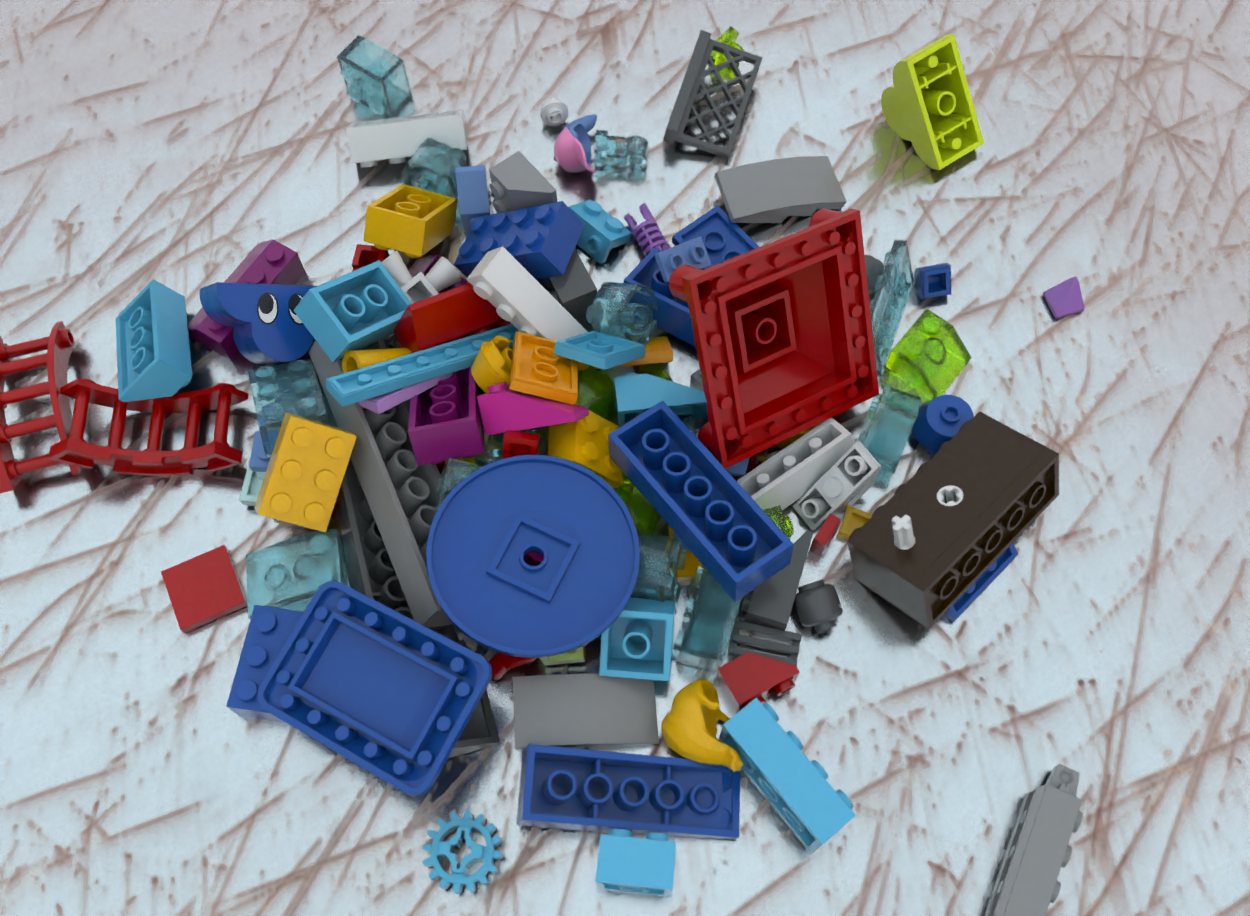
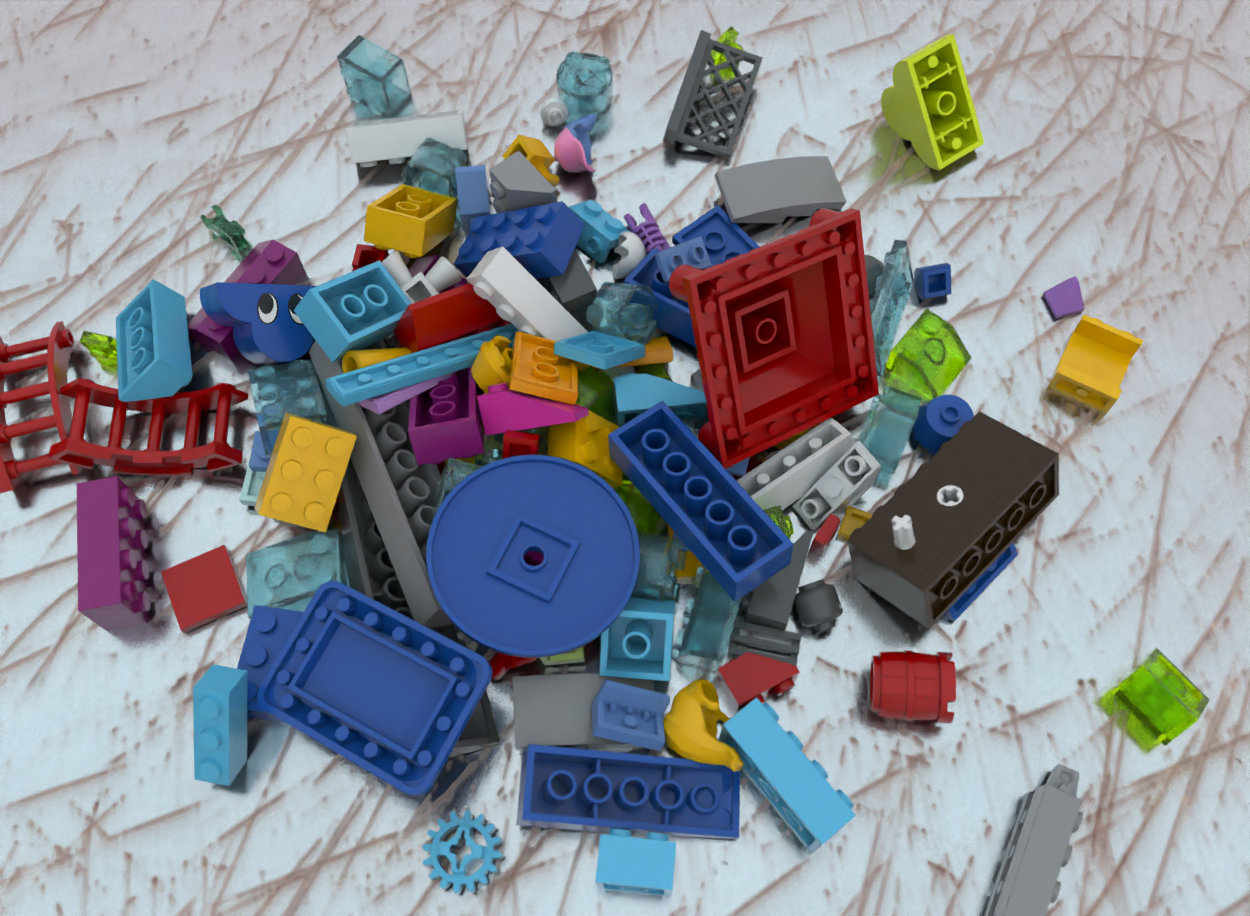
clear light blue leg [594,130,649,170] -> none
none -> magenta brick [76,476,150,630]
none -> clear neon green plate [79,331,117,361]
none -> medium azure brick [193,665,247,786]
none -> clear green plate [200,205,249,254]
none -> yellow brick [502,134,559,186]
none -> clear light blue brick [556,51,613,119]
none -> medium blue bracket [592,680,670,751]
none -> white hair [612,231,646,280]
none -> red piece [870,650,956,724]
none -> yellow panel [1048,315,1143,414]
none -> clear neon green slope [1111,647,1210,746]

